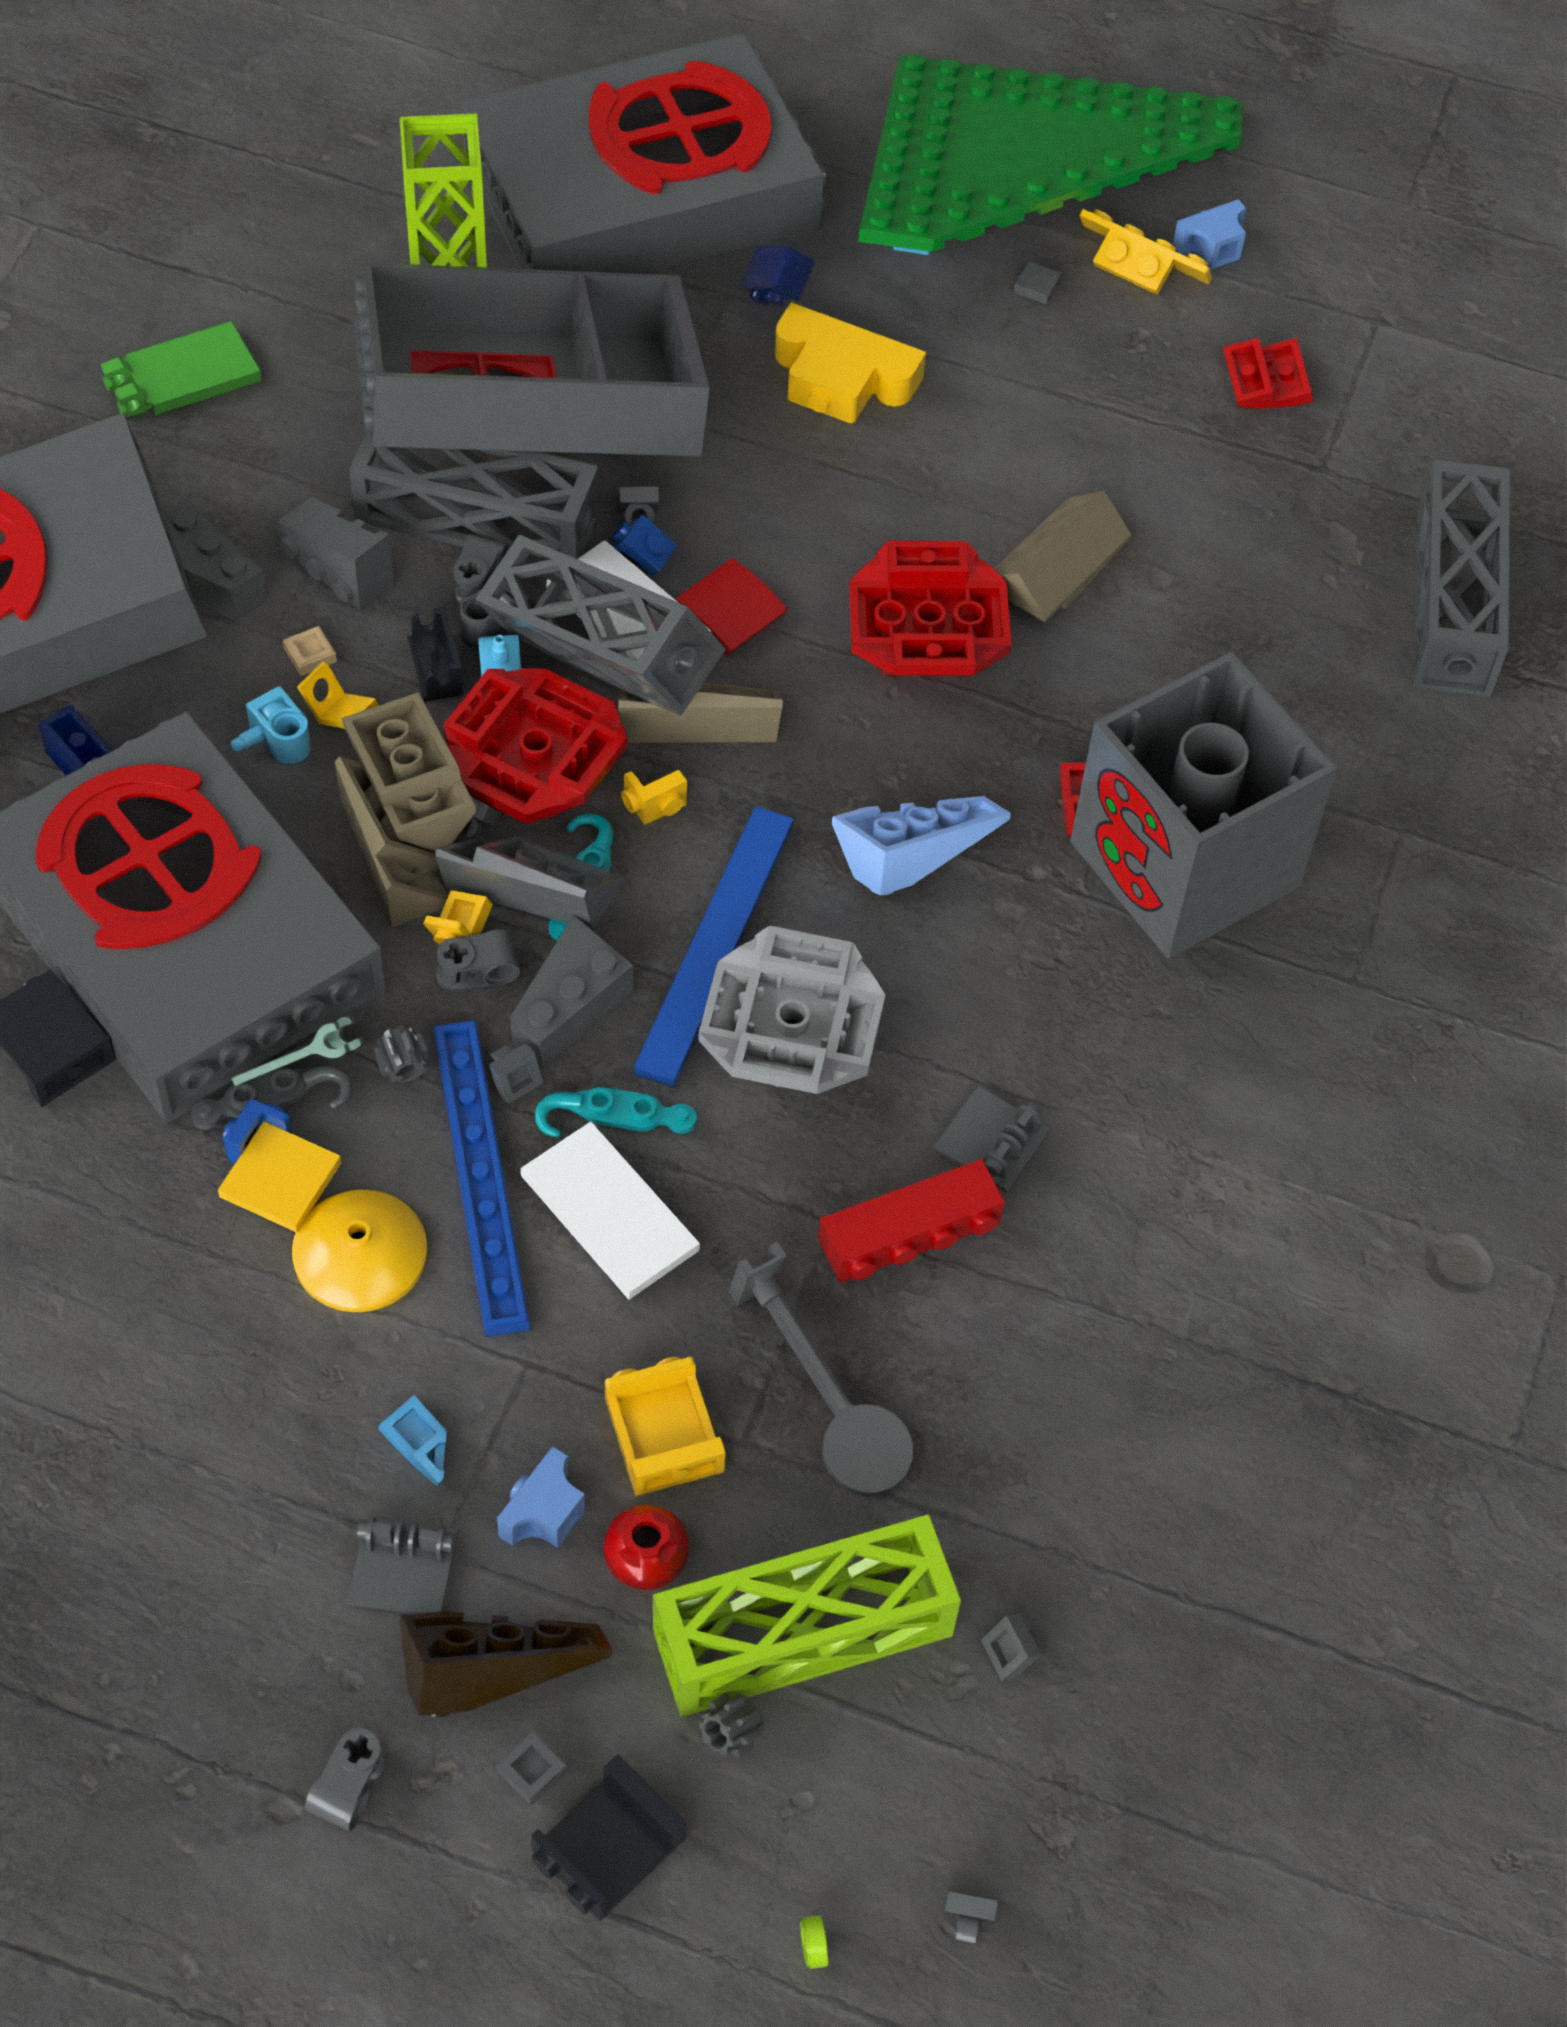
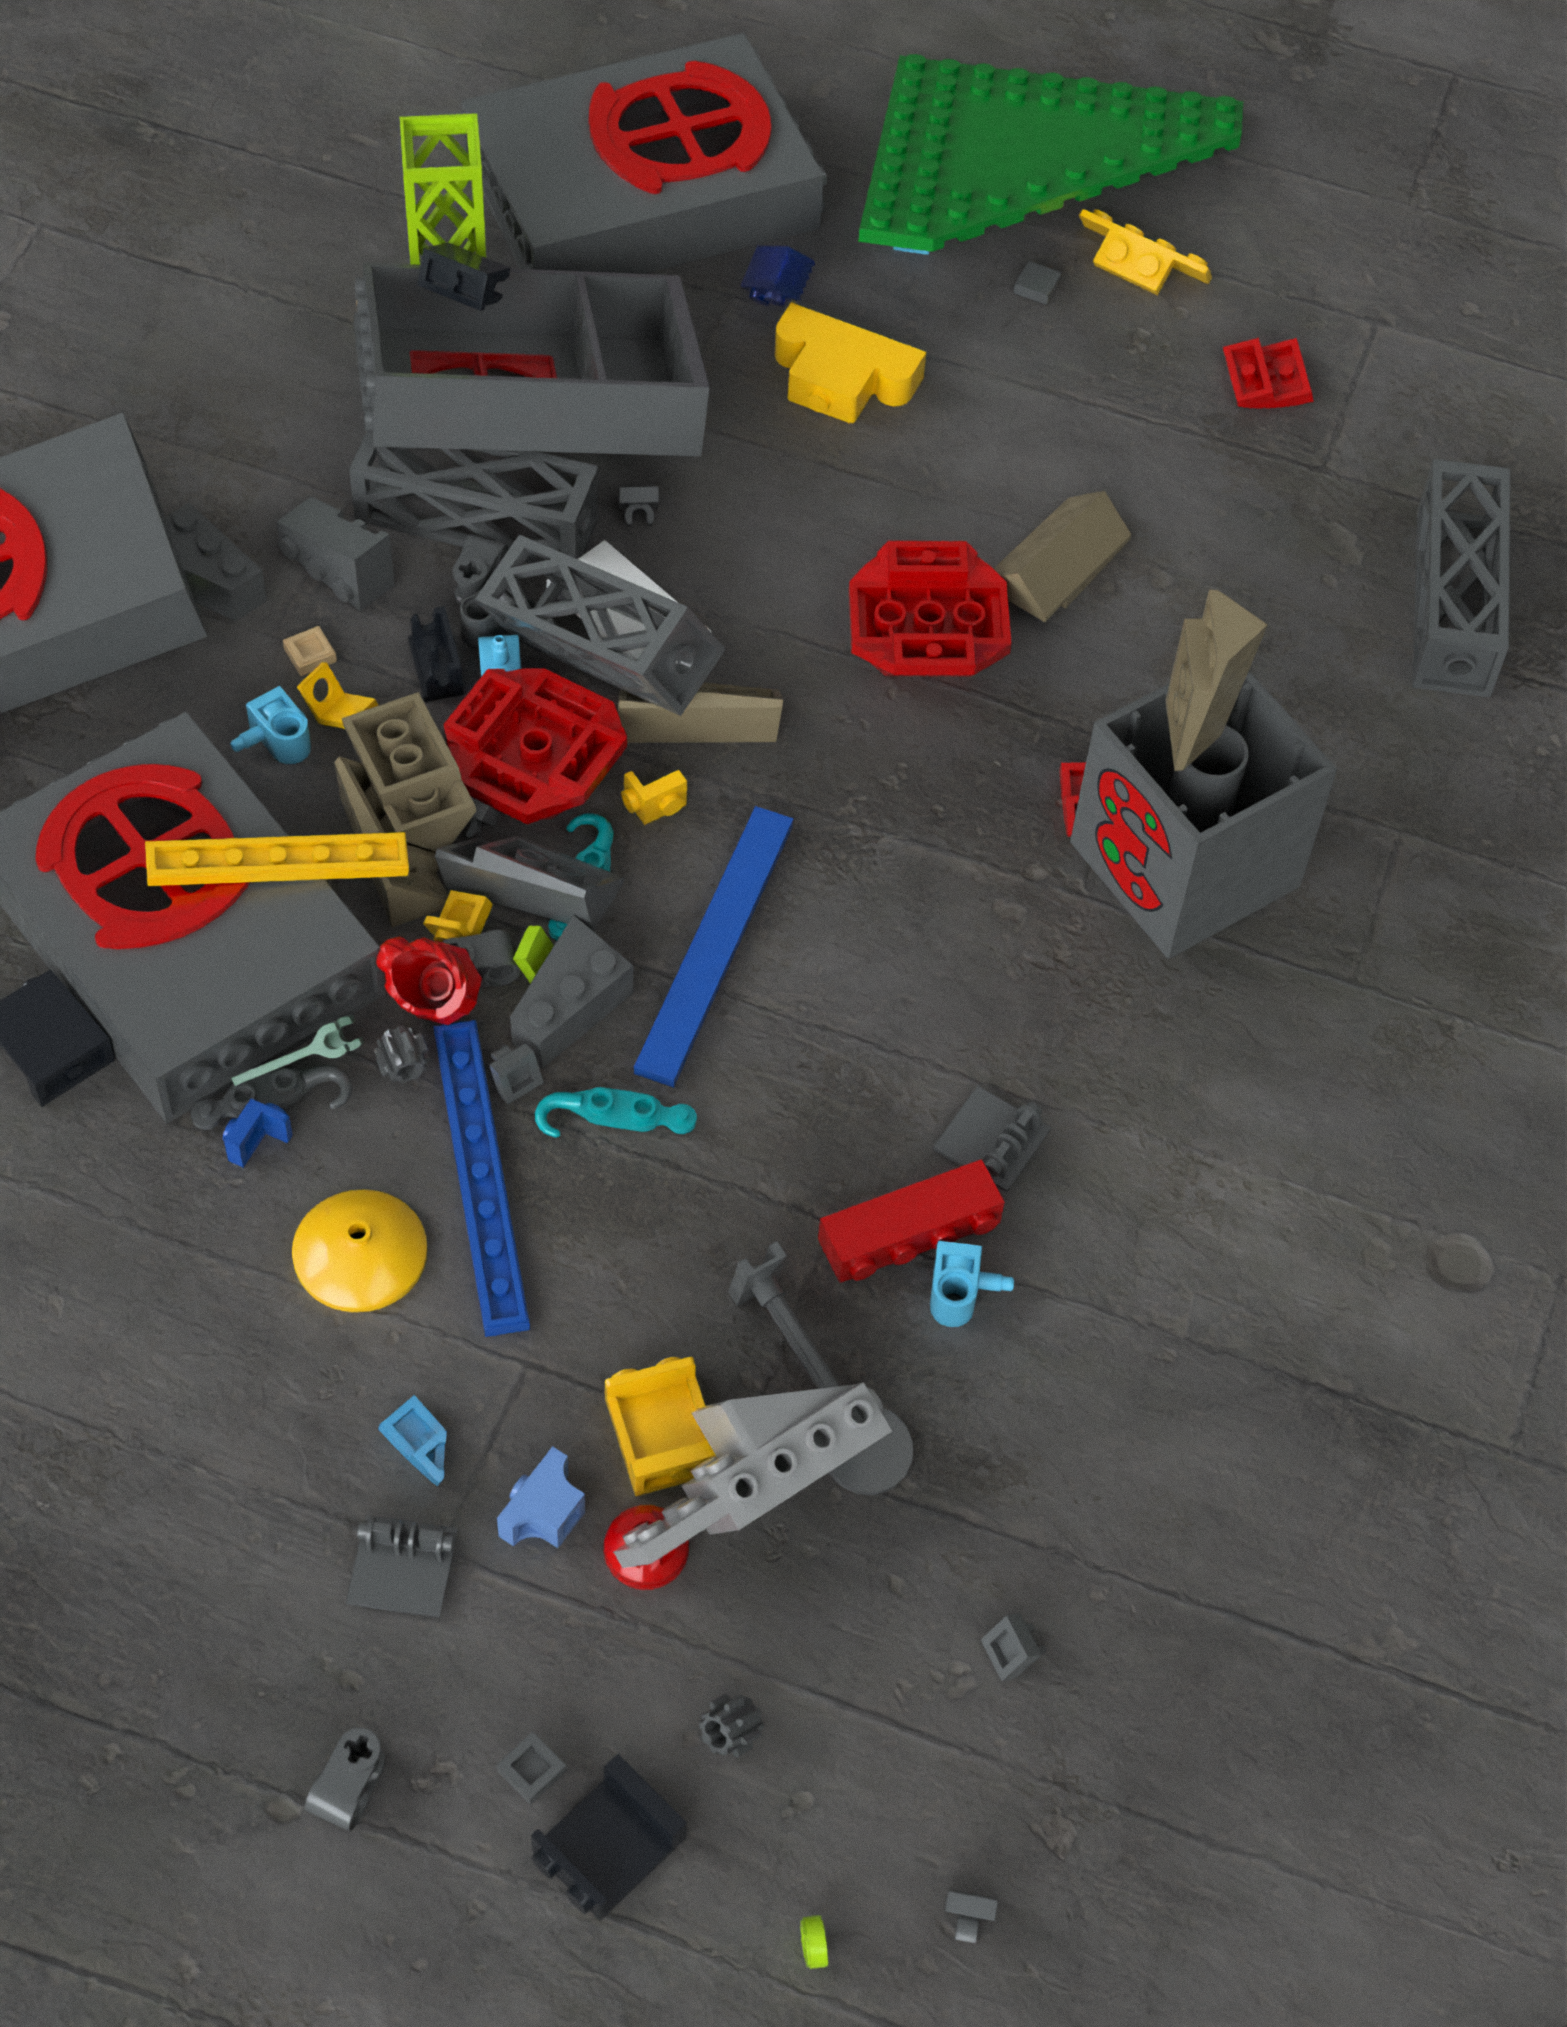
clear blue brick [38,705,112,776] -> none
bright green tile [101,321,261,417] -> none
yellow tile [218,1121,342,1233] -> none
dark brown wedge [400,1611,612,1717] -> none
white tile [520,1121,700,1300] -> none
blue bracket [611,514,677,577] -> none
lime piece [653,1514,961,1718] -> none
red slope [675,558,788,656] -> none
light grey piece [699,925,886,1094] -> none
light blue wedge [832,796,1011,896] -> none
medium blue brick [1173,199,1246,270] -> none
none -> yellow tile [145,832,409,886]
none -> red piece [376,936,482,1025]
none -> black hinge [417,242,510,311]
none -> lime tile [513,926,554,984]
none -> light grey wedge [613,1382,892,1568]
none -> medium azure piece [930,1241,1014,1327]
none -> dark tan slope [1166,590,1268,771]

